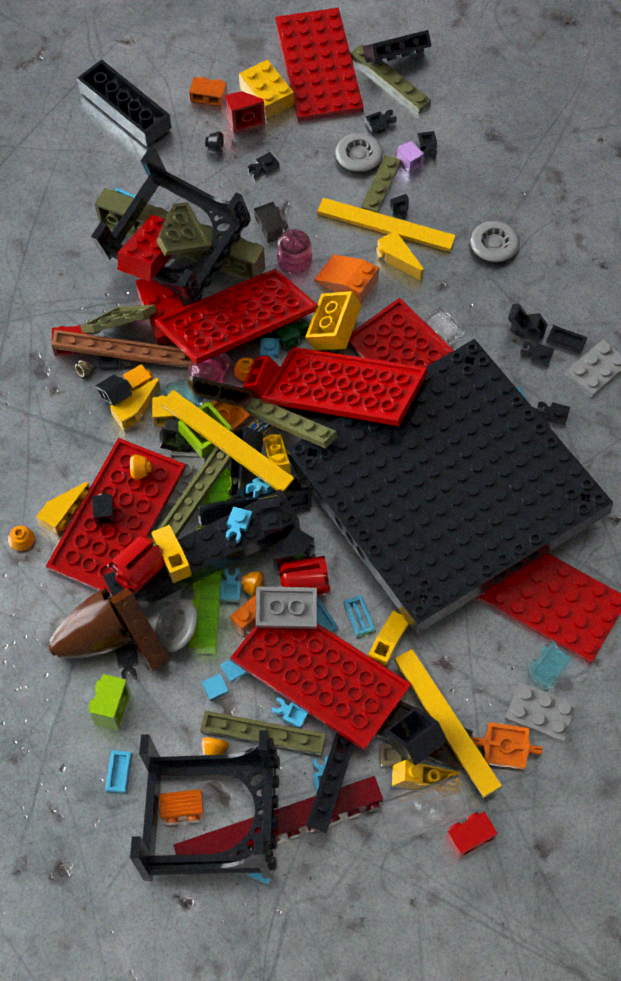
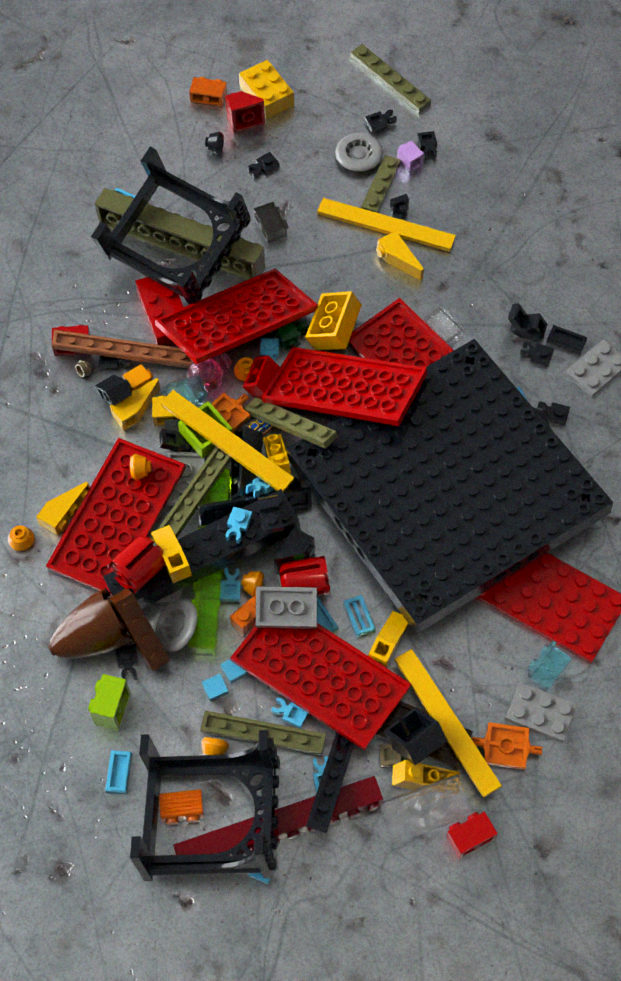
black brick [77,60,172,147] -> none
olive plate [80,305,157,335] -> none
black brick [92,493,116,525] -> none
red brick [117,215,173,281] -> none
olive plate [157,202,212,256] -> none
dark brown brick [187,376,253,406] -> none
red plate [275,7,364,121] -> none
clear pink tile [277,229,312,274] -> none
orange slope [314,254,379,303] -> none
black brick [362,30,432,65] -> none
light grey wheel [470,221,520,262] -> none

